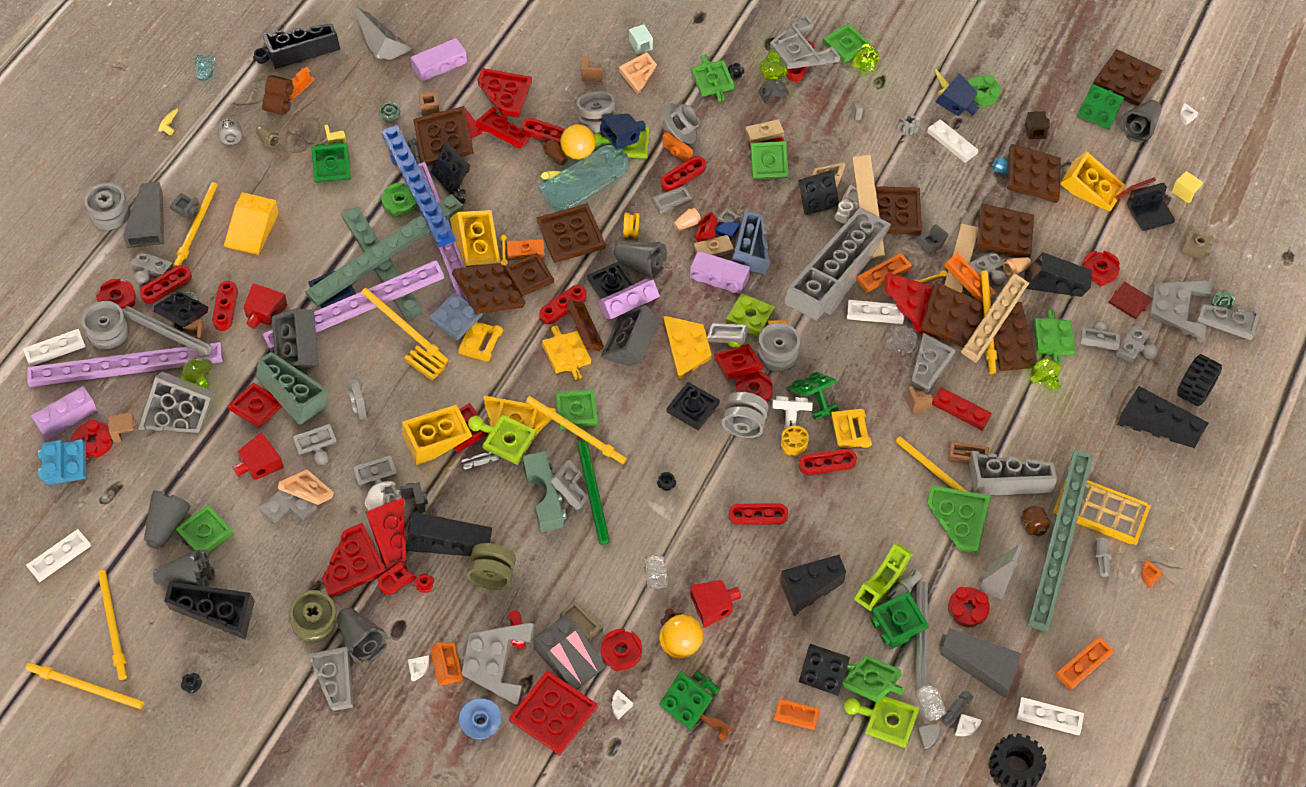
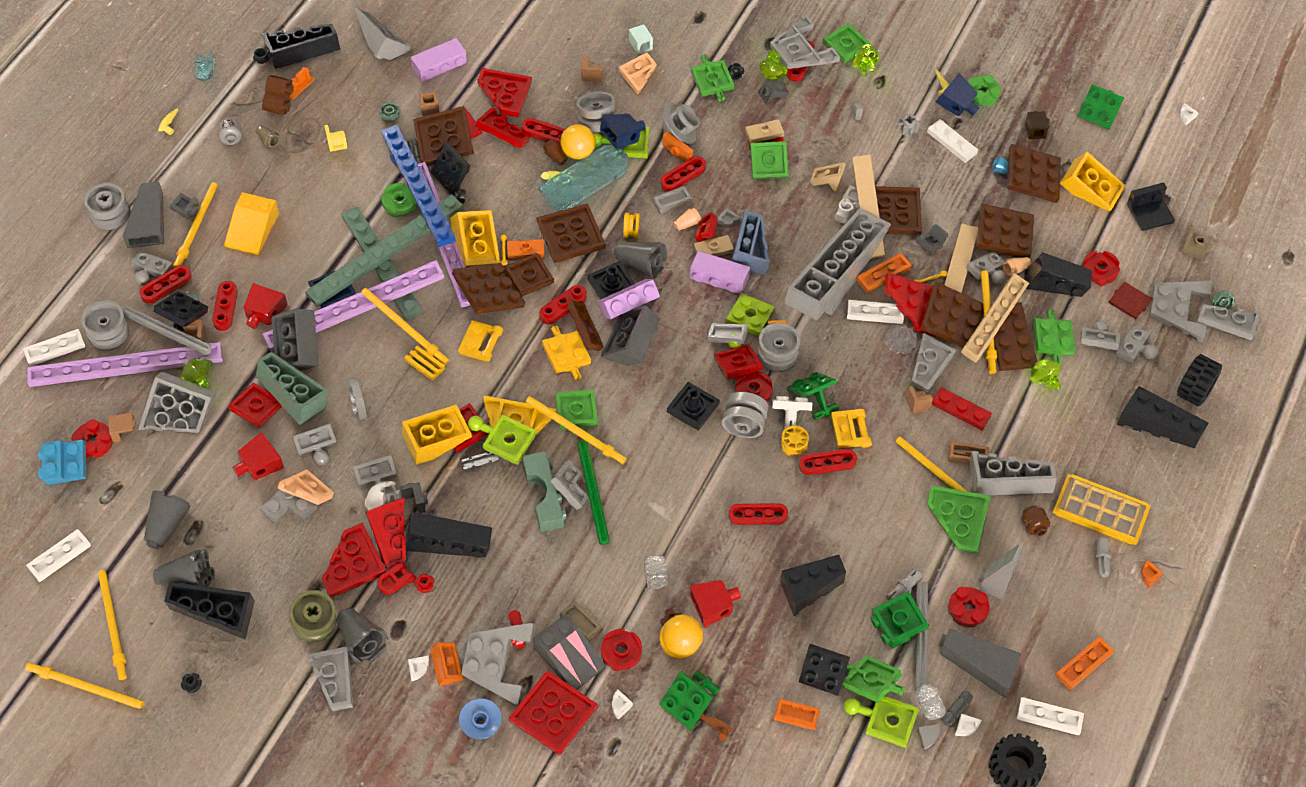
lavender brick [31,386,98,441] -> none
red plate [96,279,136,309] -> none
bright green plate [176,505,234,553] -> none
green plate [311,142,351,183] -> none
sand blue plate [429,292,483,341] -> none
olive wheel [467,543,516,590] -> none
black plate [657,472,676,491] -> none
yellow wing [663,316,712,380] -> none
blue tile [715,222,740,240] -> none
black plate [798,170,839,215] -> none
lime arch [854,542,914,611] -> none
orange plate [944,252,996,303] -> none
sand green plate [1028,449,1093,632] -> none
reddish brown plate [1093,49,1162,106] -> none
clear red piece [1115,177,1156,200] -> none
dark grey cone [1120,100,1162,142] -> none
light yellow panel [1172,171,1203,203] -> none

